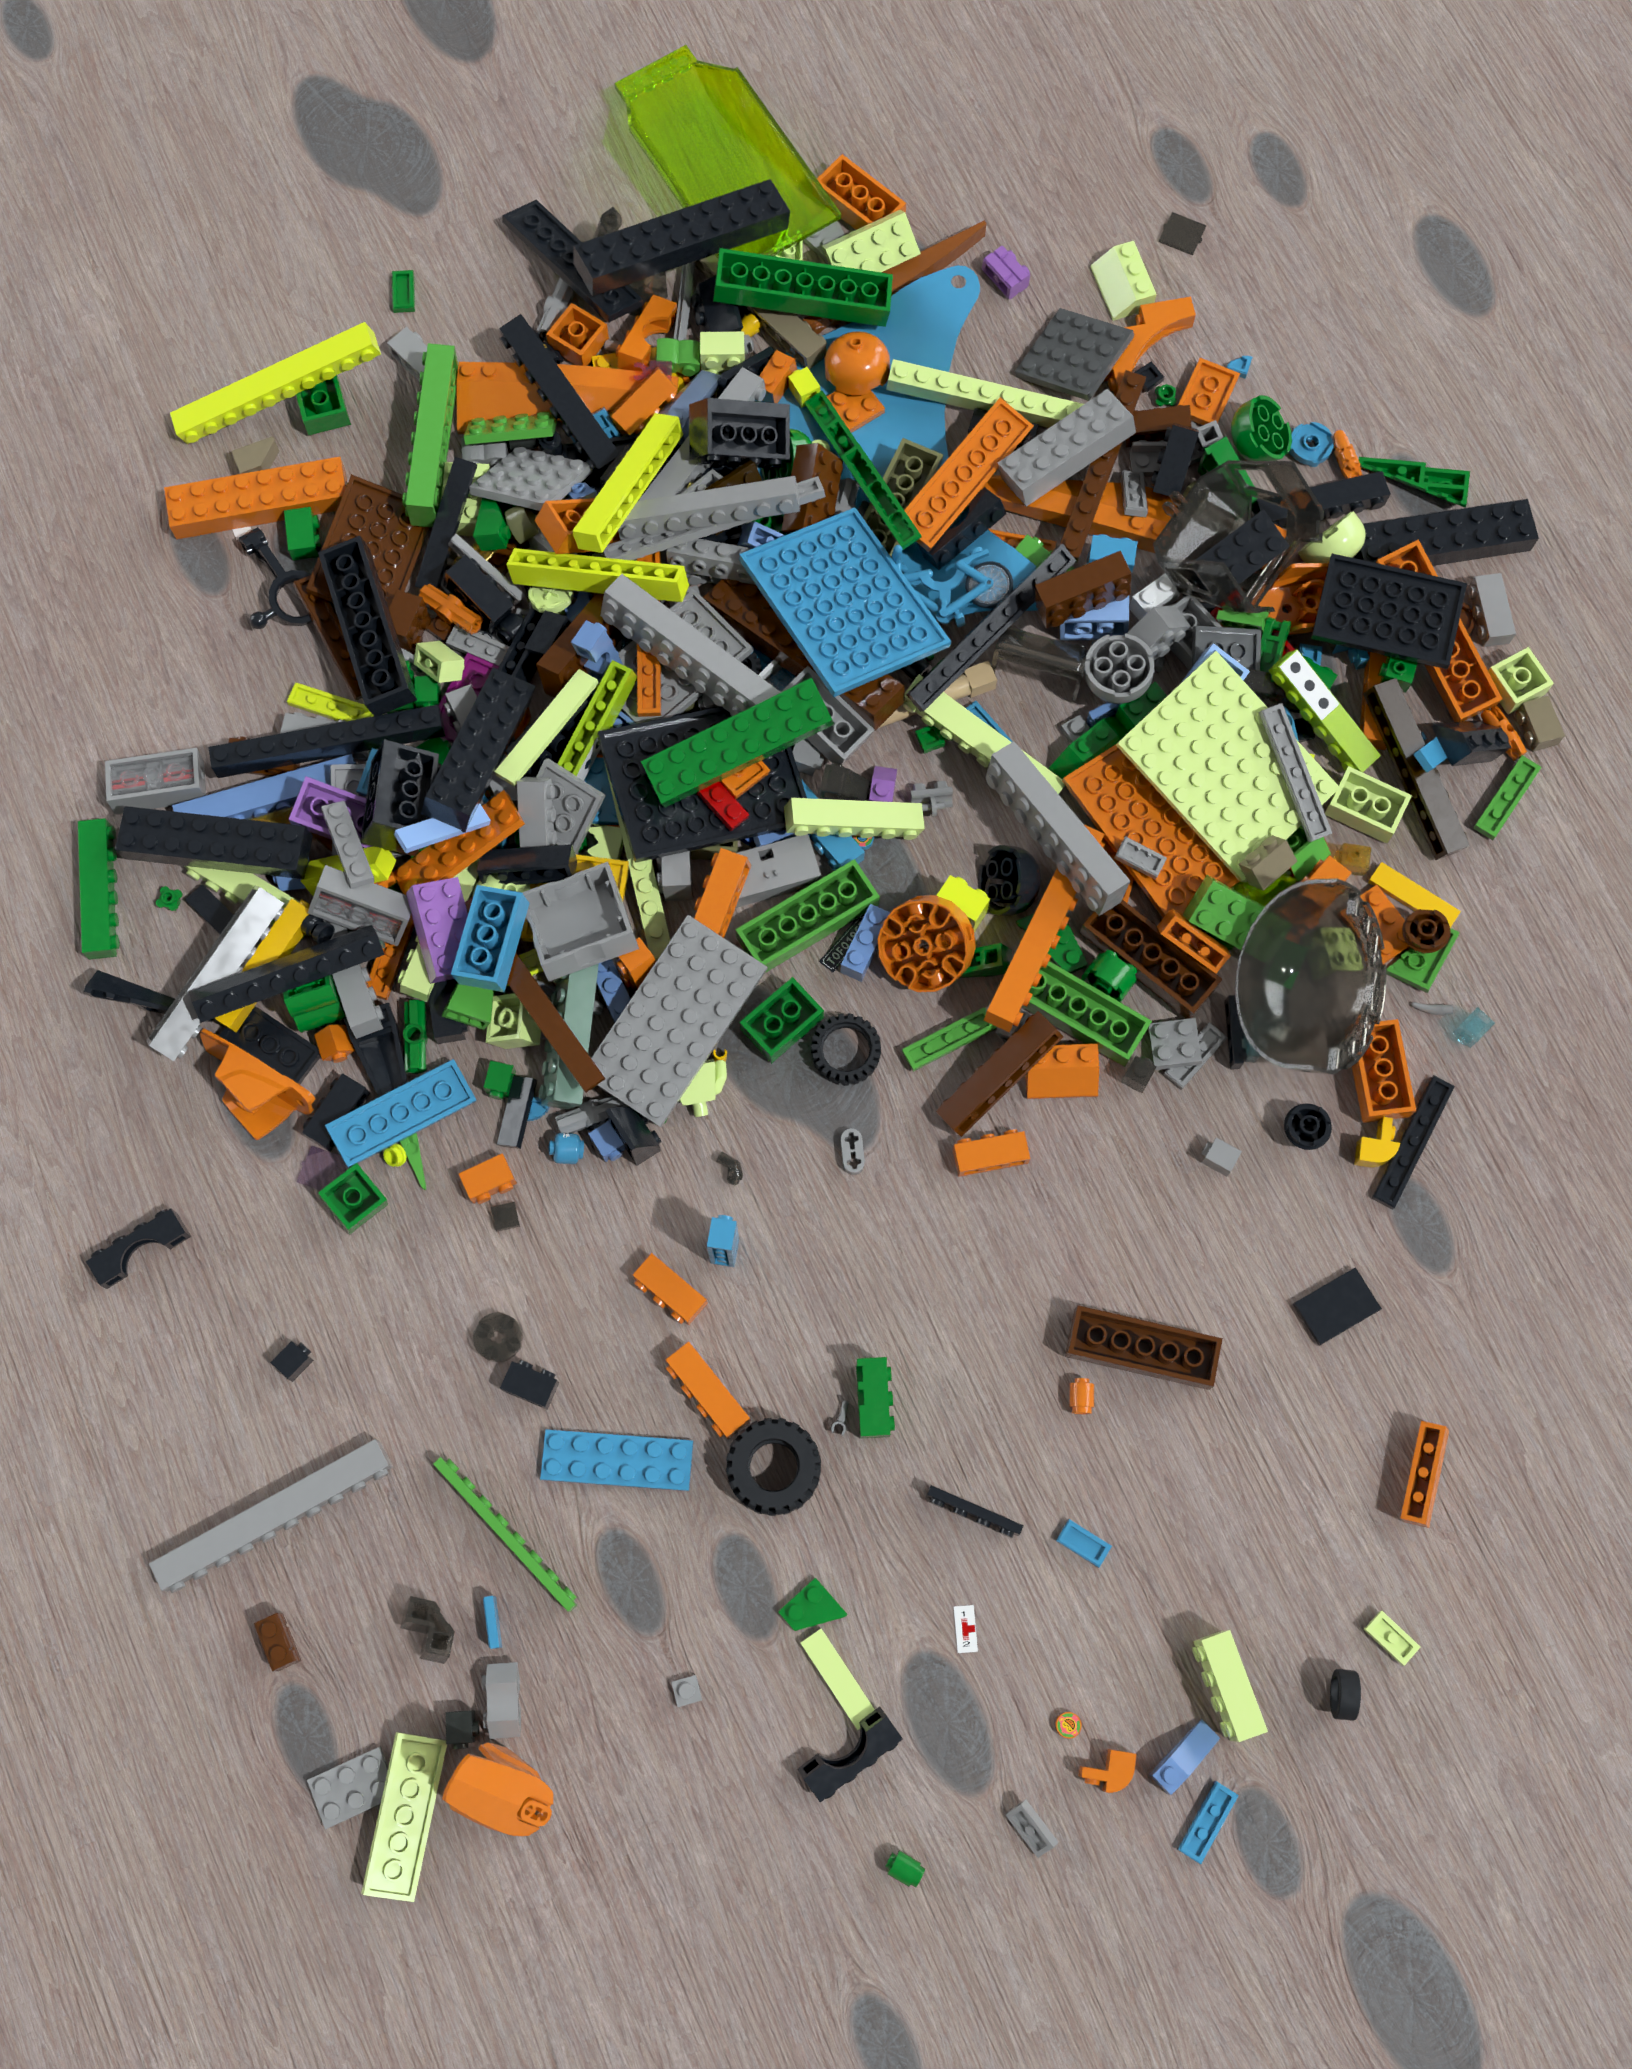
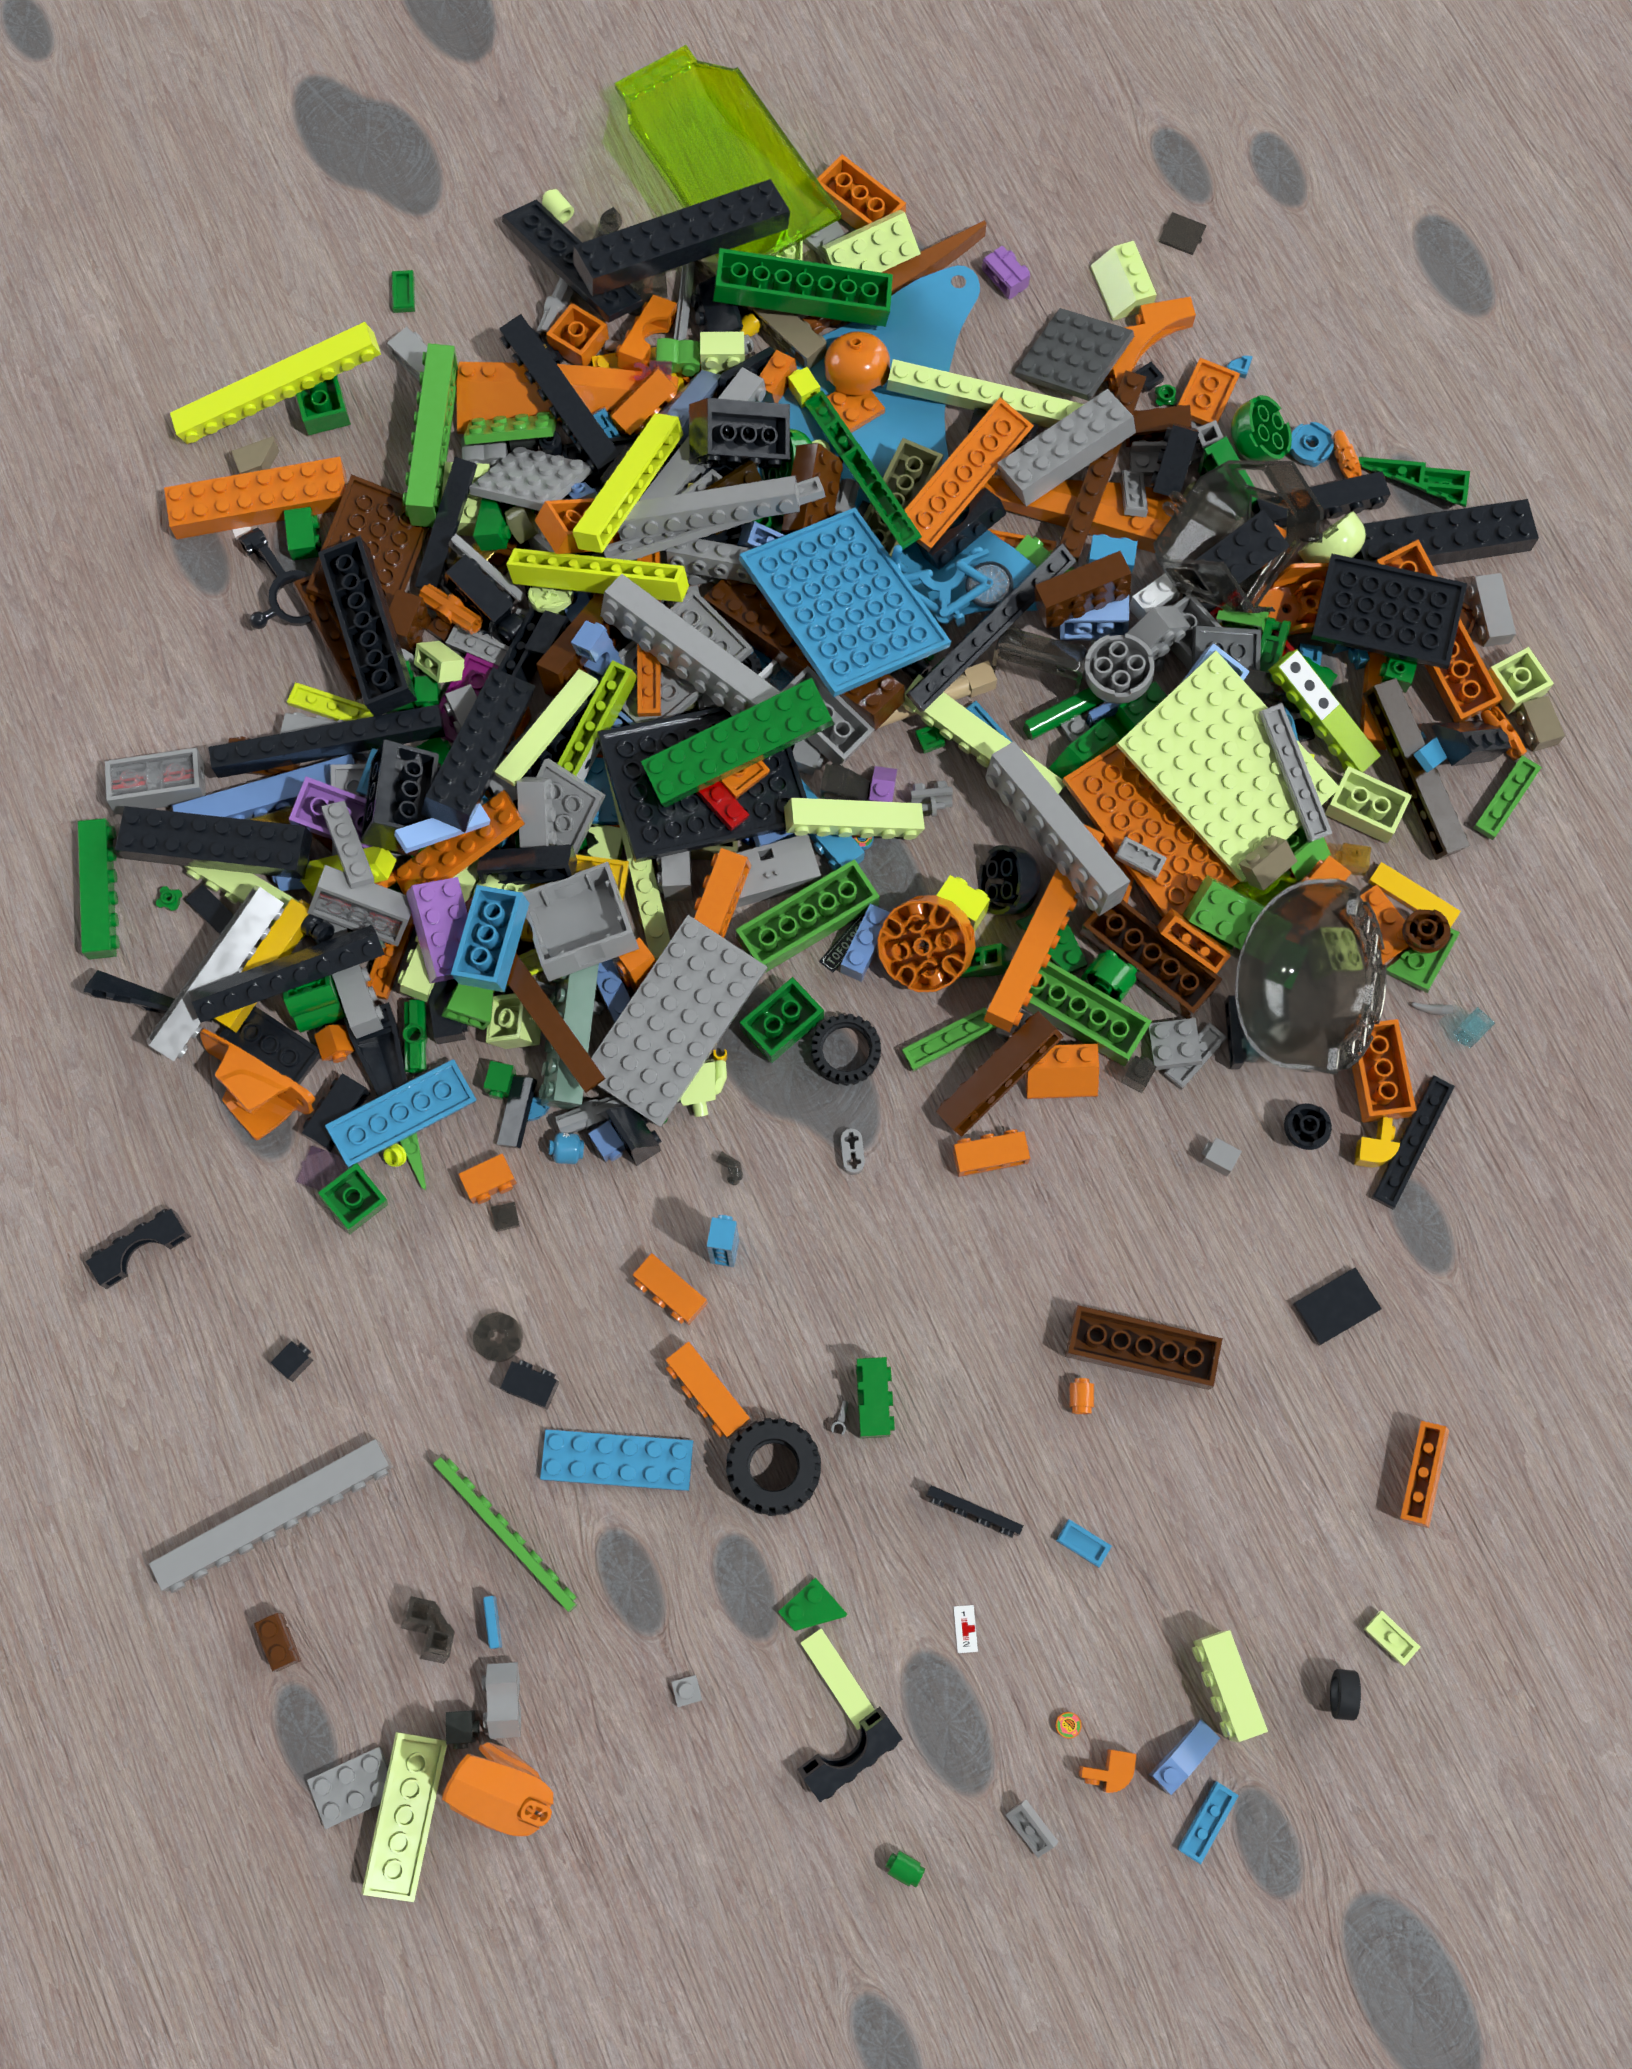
none -> yellowish green brick [542,189,574,224]
none -> green brick [1023,688,1106,741]

